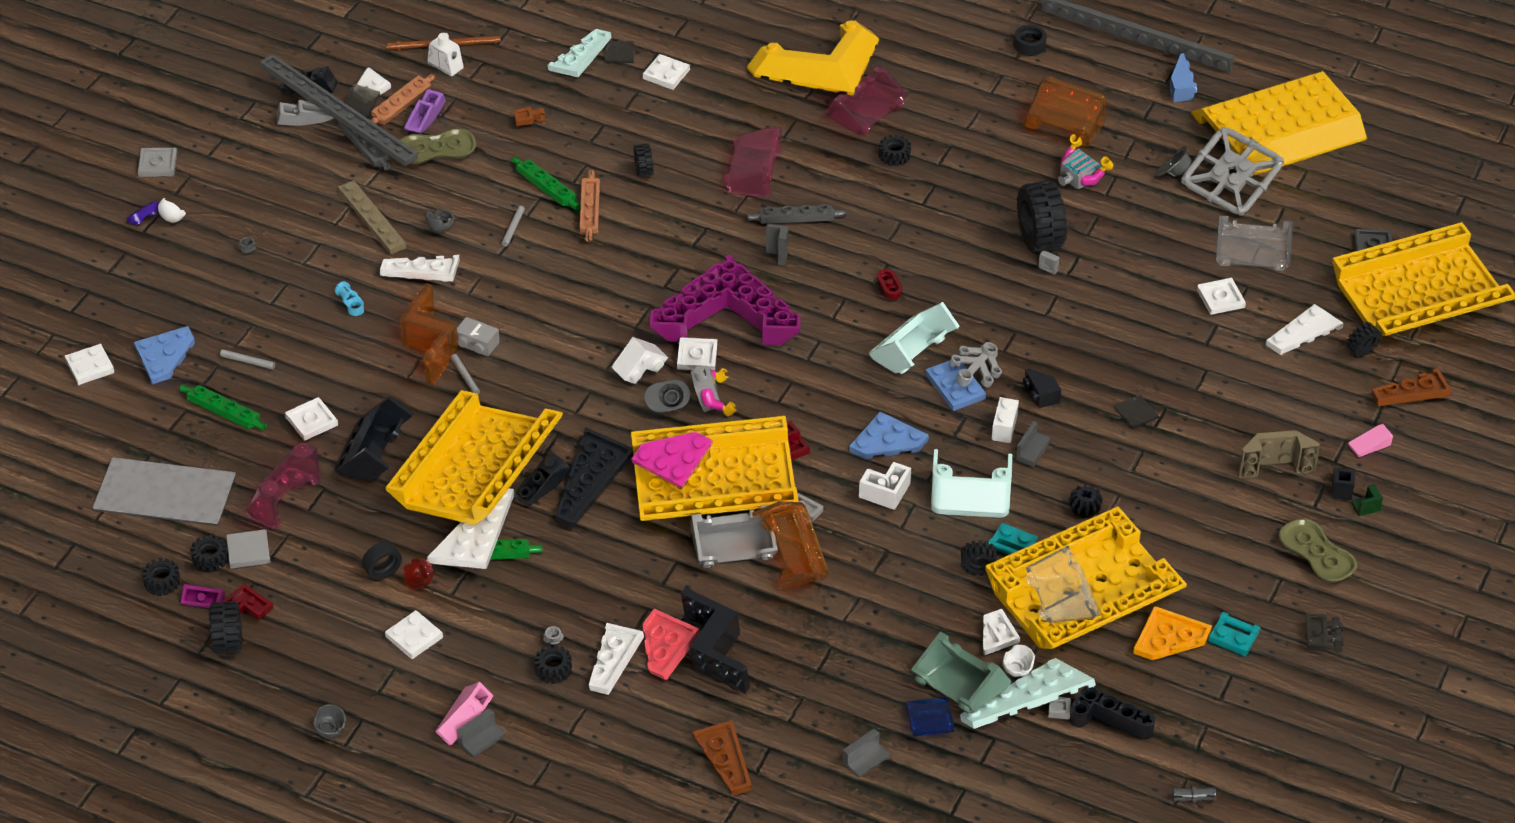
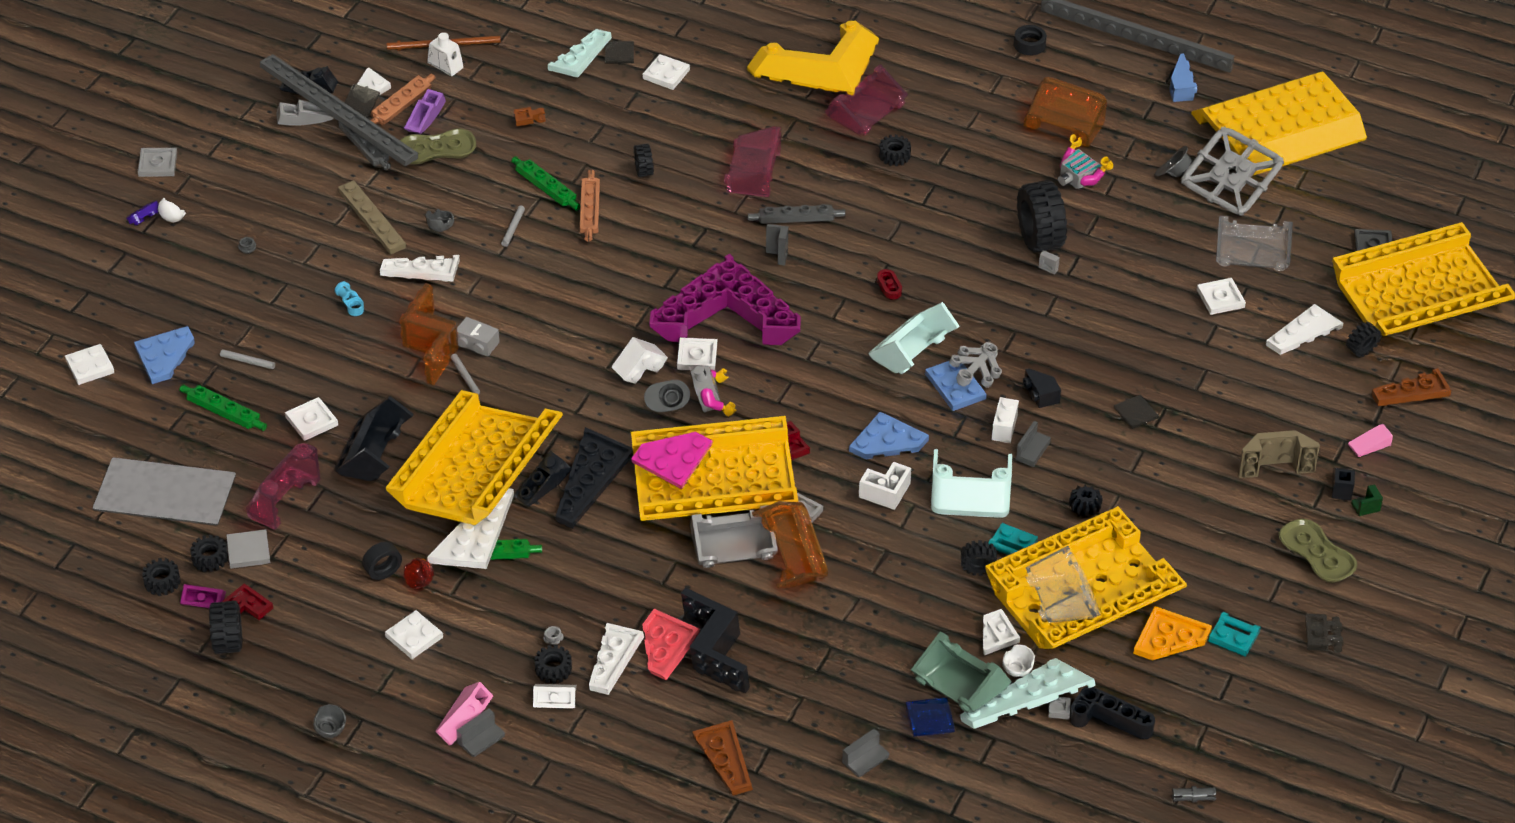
none -> white panel [533,684,577,708]

